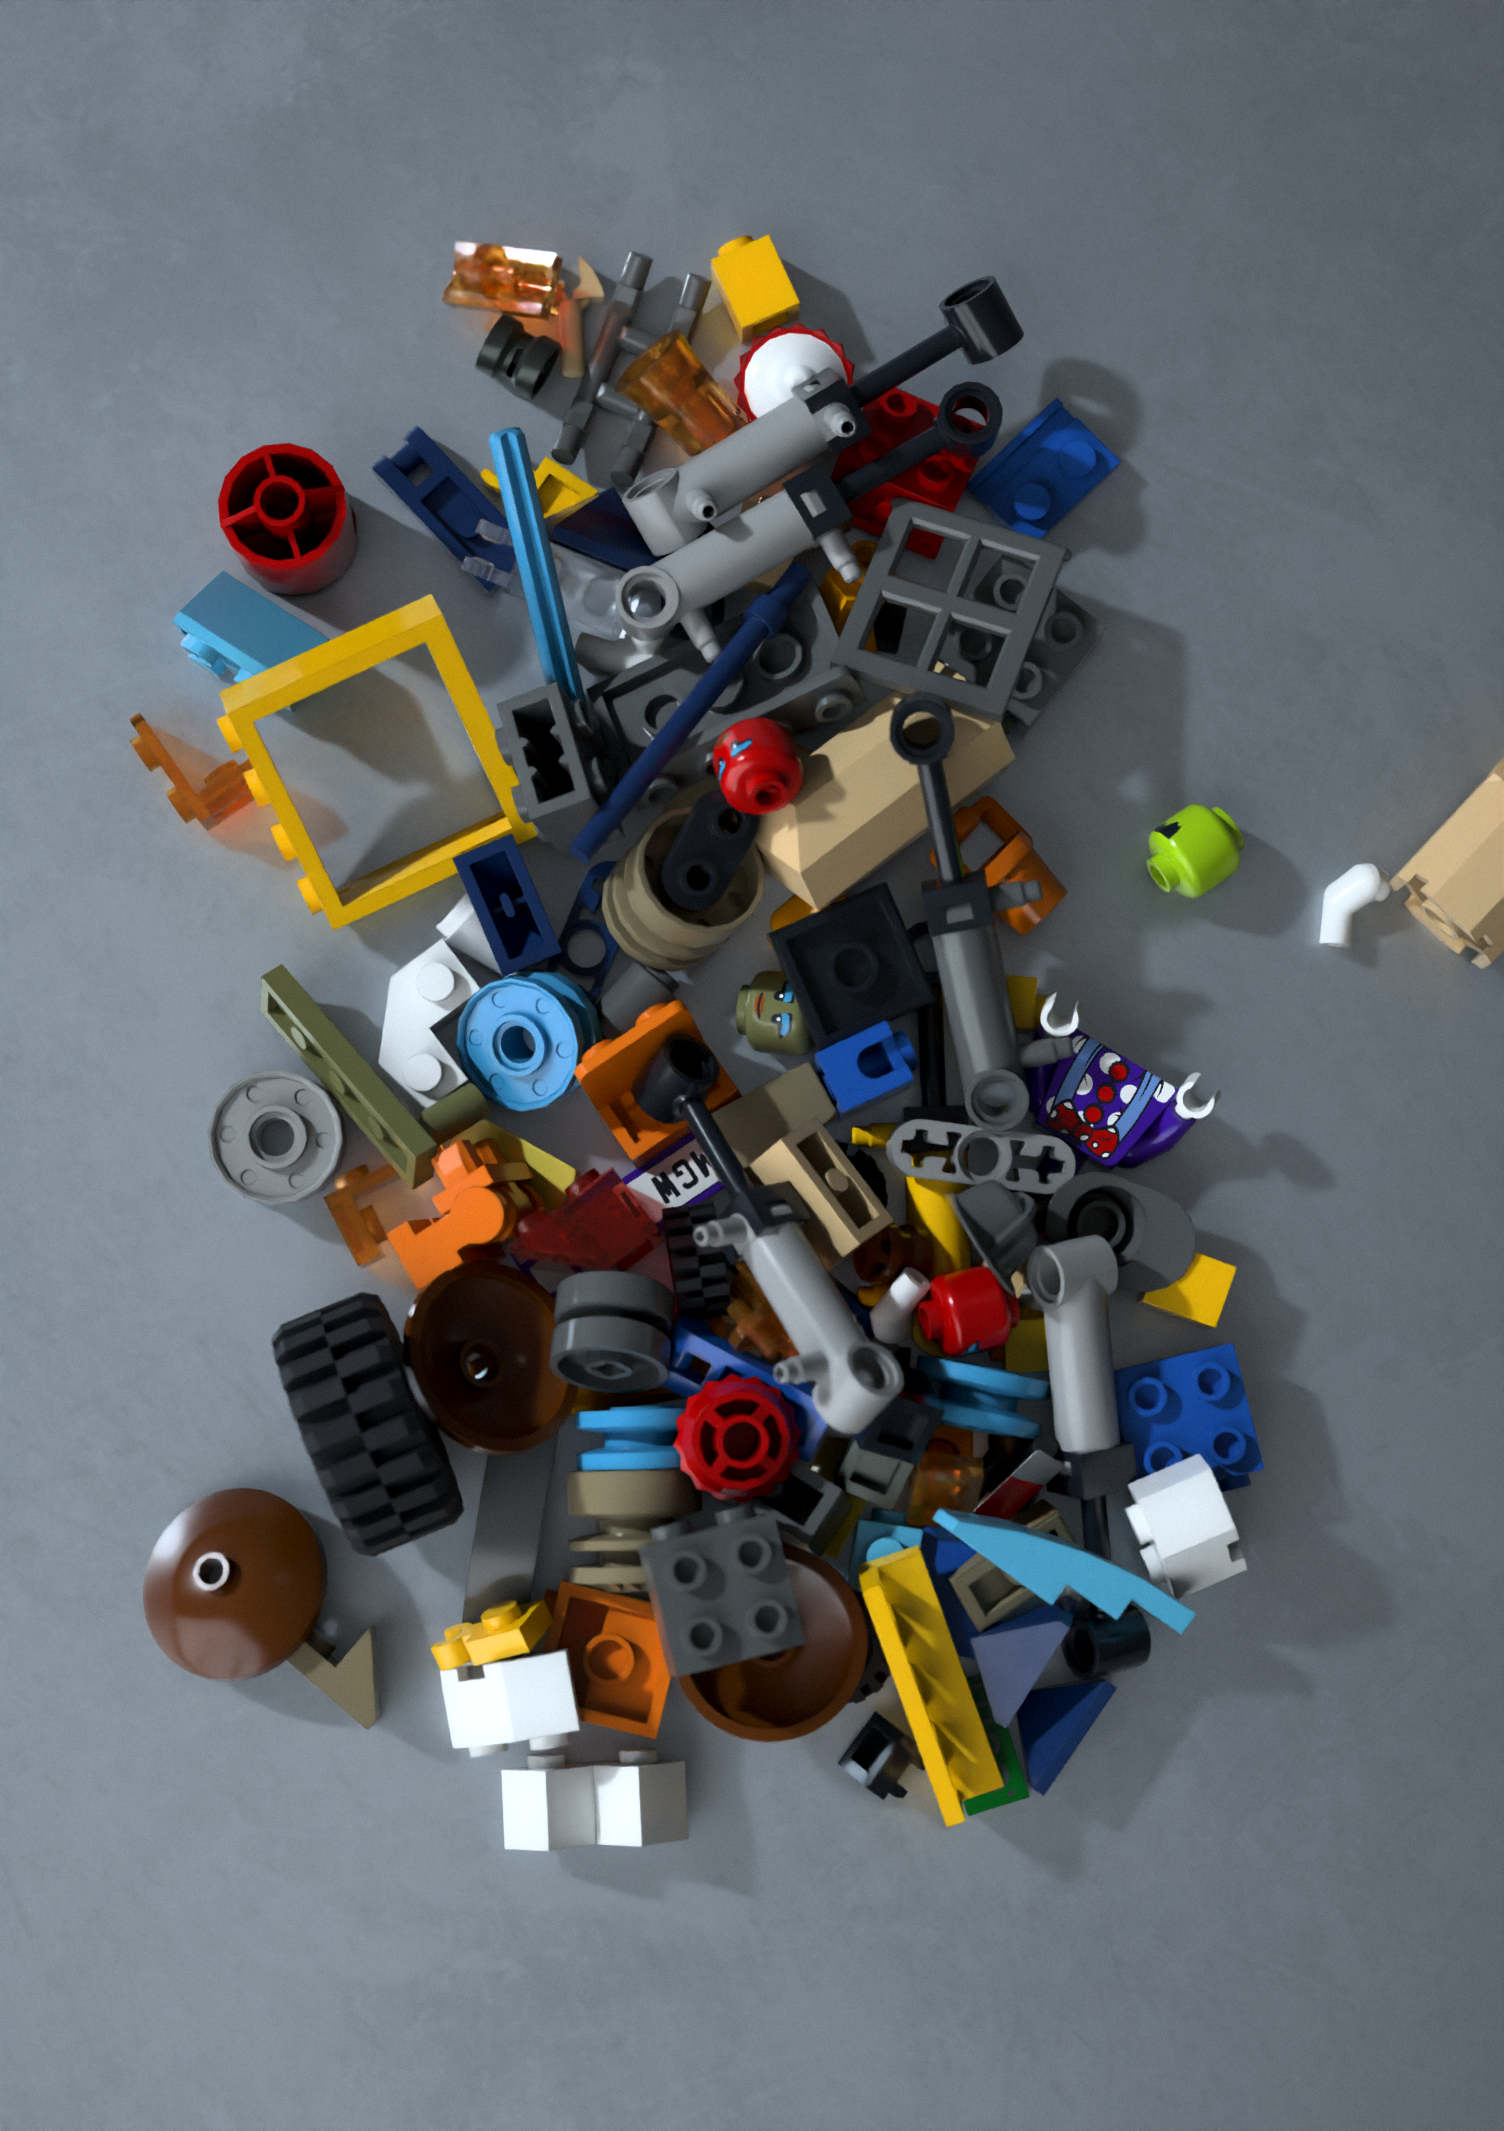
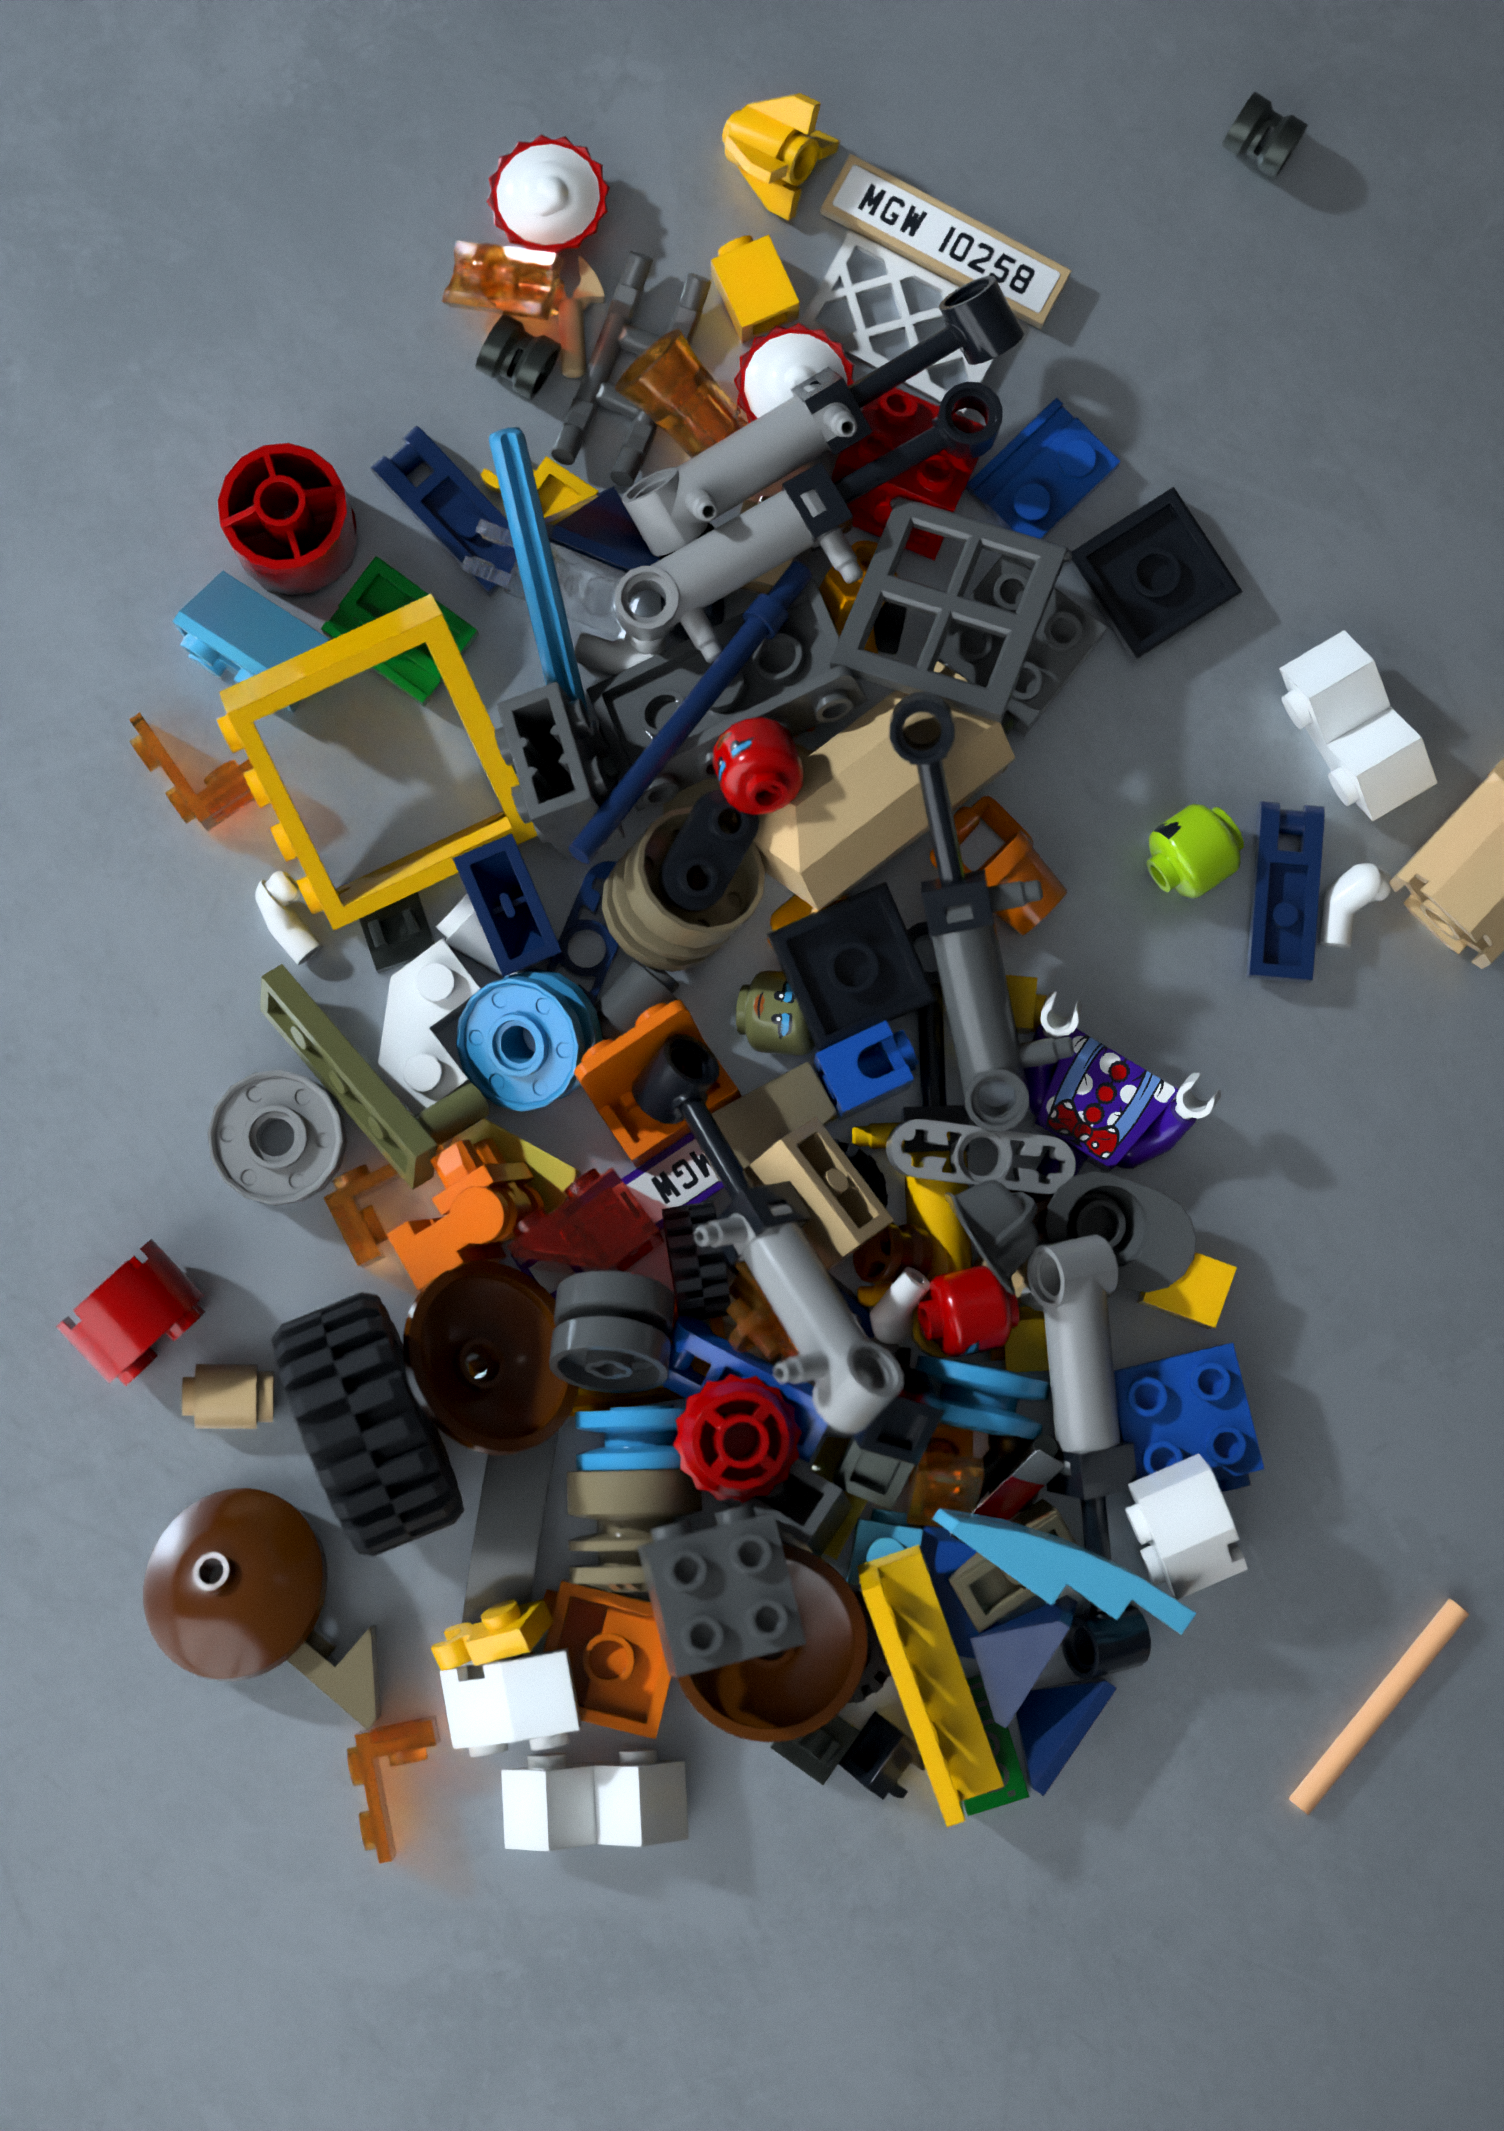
none -> red brick [56,1239,205,1387]
none -> tan brick [182,1364,274,1429]
none -> white arm [255,871,323,965]
none -> green plate [321,556,479,707]
none -> clear orange bracket [347,1715,441,1864]
none -> pearl dark grey tile [359,892,435,973]
none -> white piece [486,134,610,255]
none -> yellow brick [722,93,840,220]
none -> pearl dark grey tile [770,1715,860,1785]
none -> white window [800,230,1018,416]
none -> tile [820,154,1072,330]
none -> black plate [1068,487,1243,663]
none -> pearl dark grey wheel [1221,92,1308,179]
none -> dark blue plate [1246,801,1325,983]
none -> white brick [1279,630,1438,821]
none -> light nougat bar [1288,1598,1469,1815]

